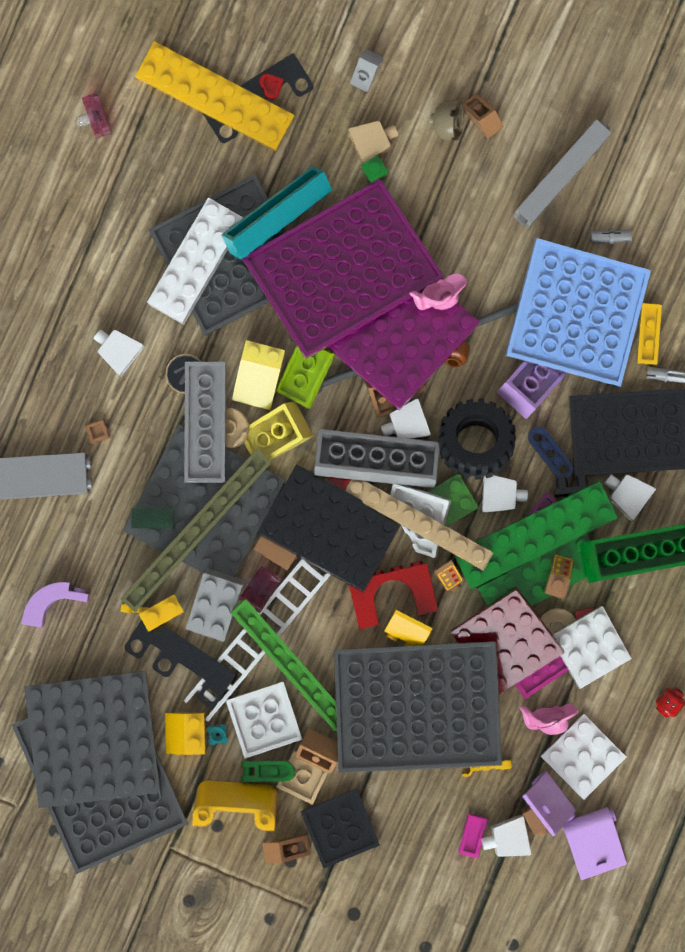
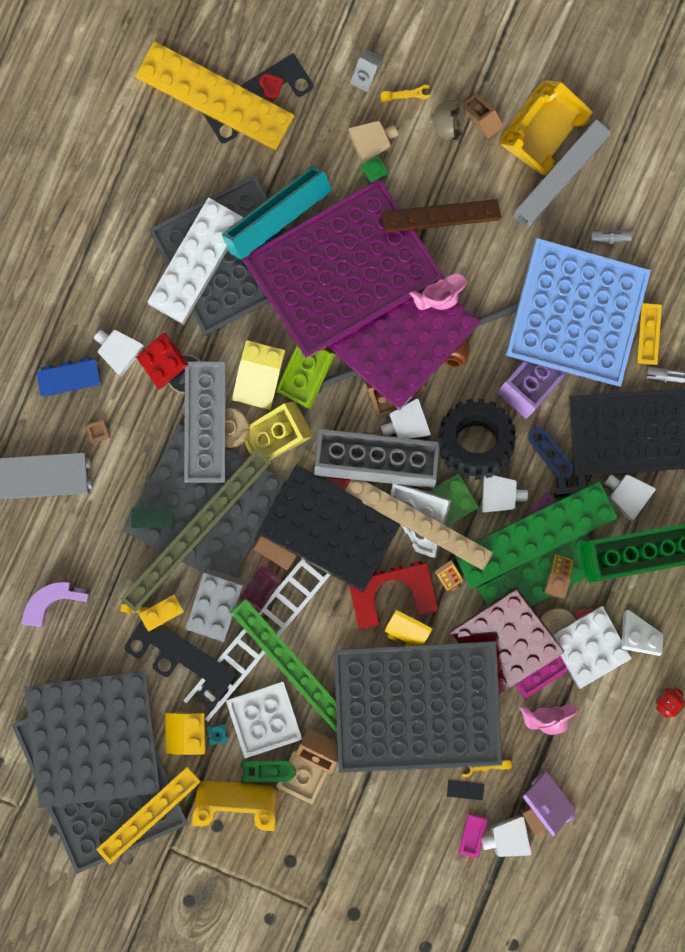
clear pink piece [75,92,112,139] -> none
medium nougat slope [262,835,311,863] -> none
black plate [301,788,380,868] -> none
white plate [541,714,627,800] -> none
lavender door [562,807,627,880] -> none
none -> blue brick [36,357,102,397]
none -> yellow plate [96,767,201,865]
none -> red plate [136,333,188,389]
none -> yellow piece [380,85,431,102]
none -> reddish brown plate [381,199,501,233]
none -> black sticker [447,780,484,800]
none -> yellow windscreen [499,80,593,176]
none -> white wing [621,610,663,656]

